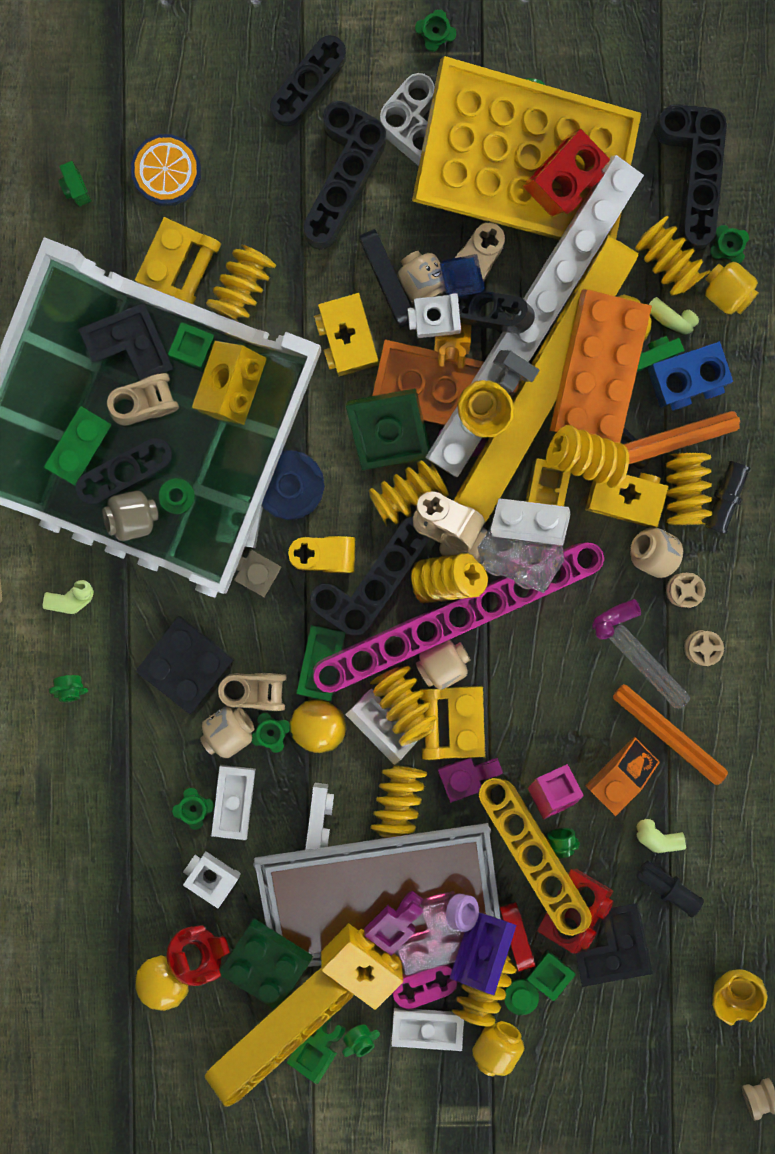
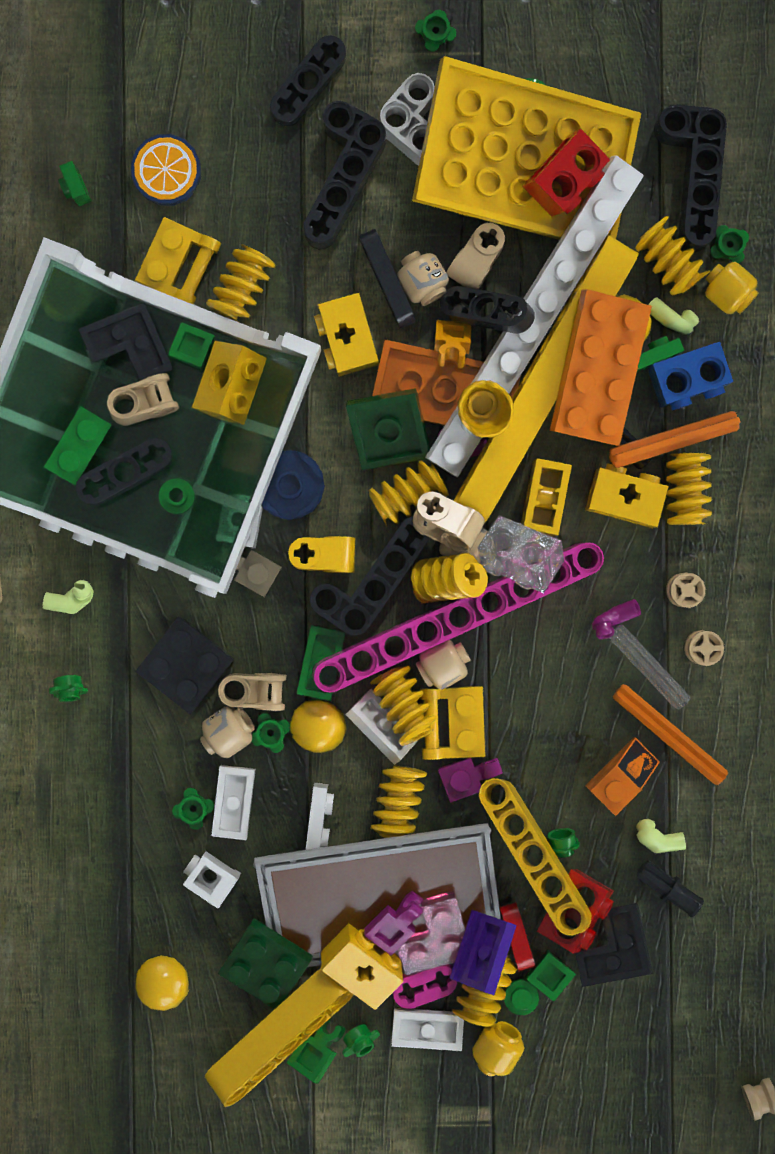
dark tan head [102,491,158,541] -> none
red piece [167,925,230,986] -> none
white brick [408,293,461,338] -> none
clear blue plate [440,254,485,296] -> none
lavender tile [446,894,479,932] -> none
white plate [491,498,571,546] -> none
dark grey tile [493,350,540,392] -> none
dark pink brick [528,764,584,820] -> none
yellow piece [546,425,629,488] -> none
tan head [630,527,683,578] -> none
black pin [705,461,751,534] -> none
yellow hair [712,969,768,1026] -> none

